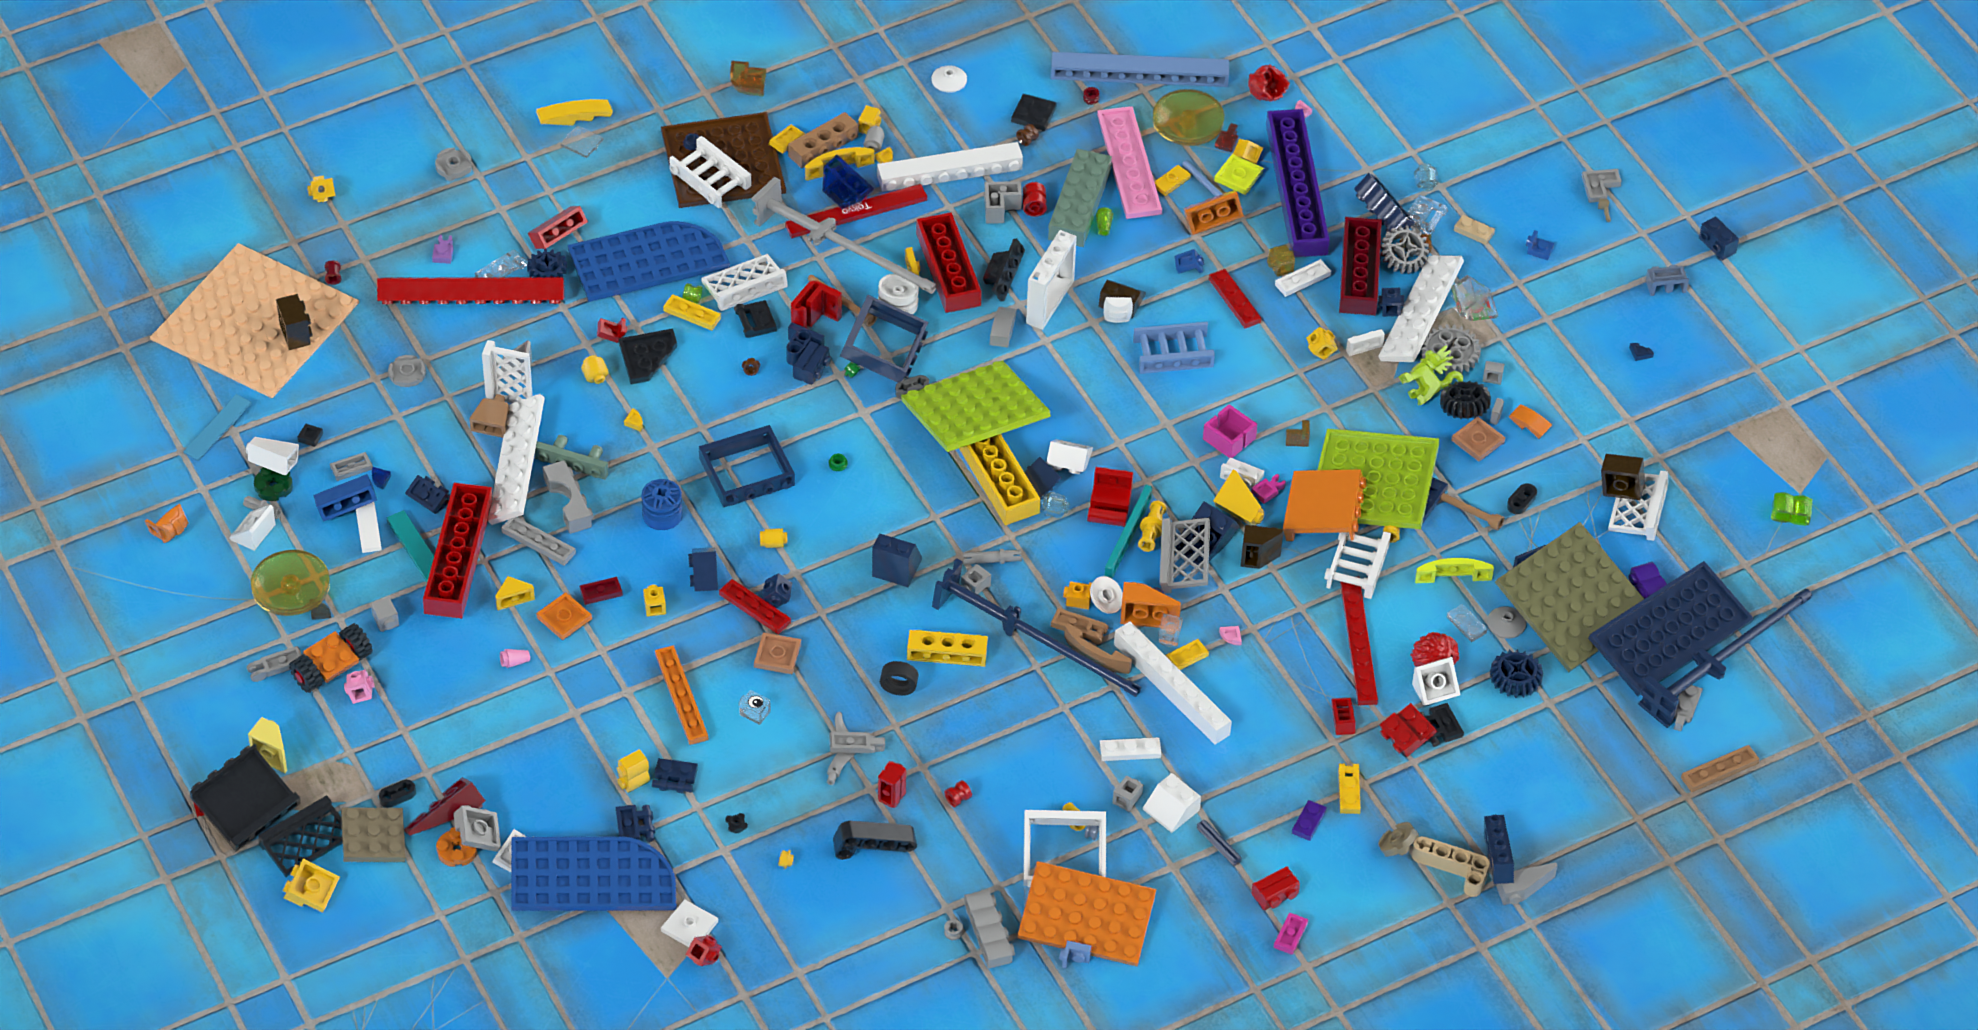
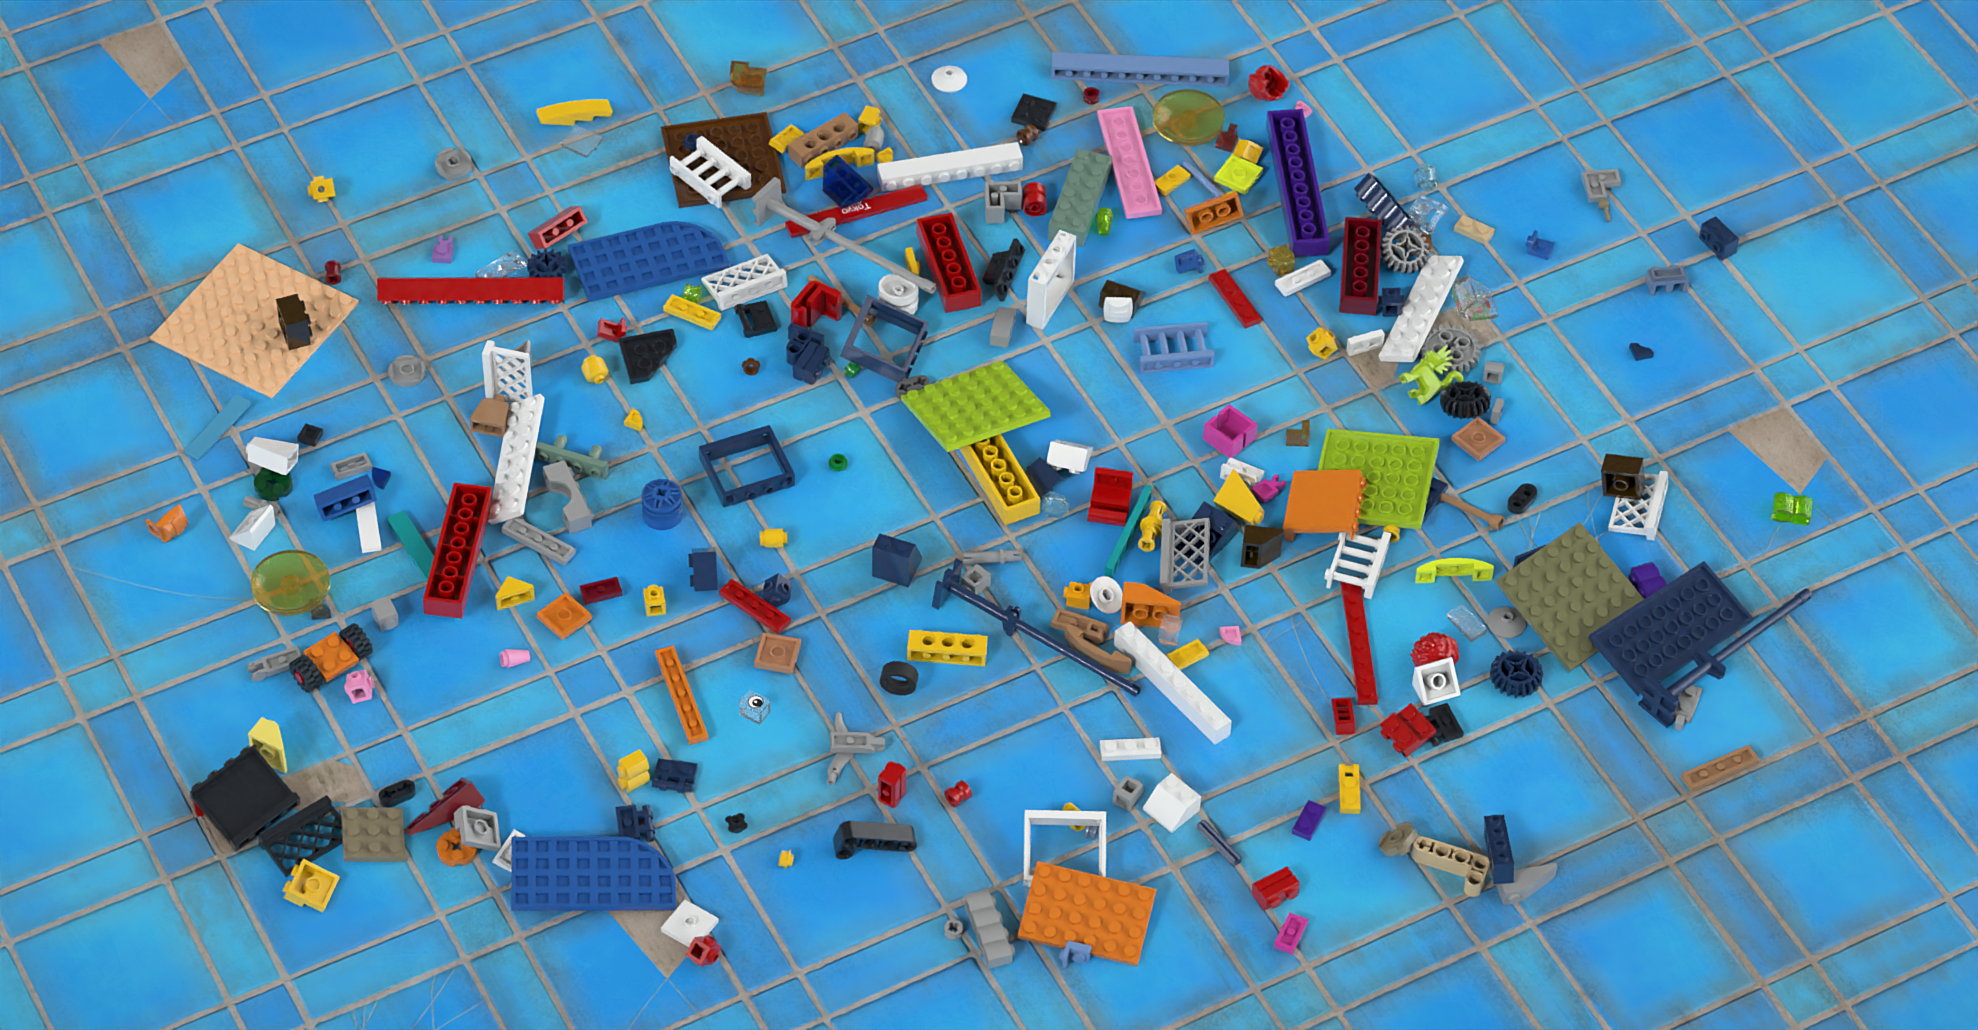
dark blue bracket [405,475,450,514] -> none
orange slope [1508,404,1552,439] -> none

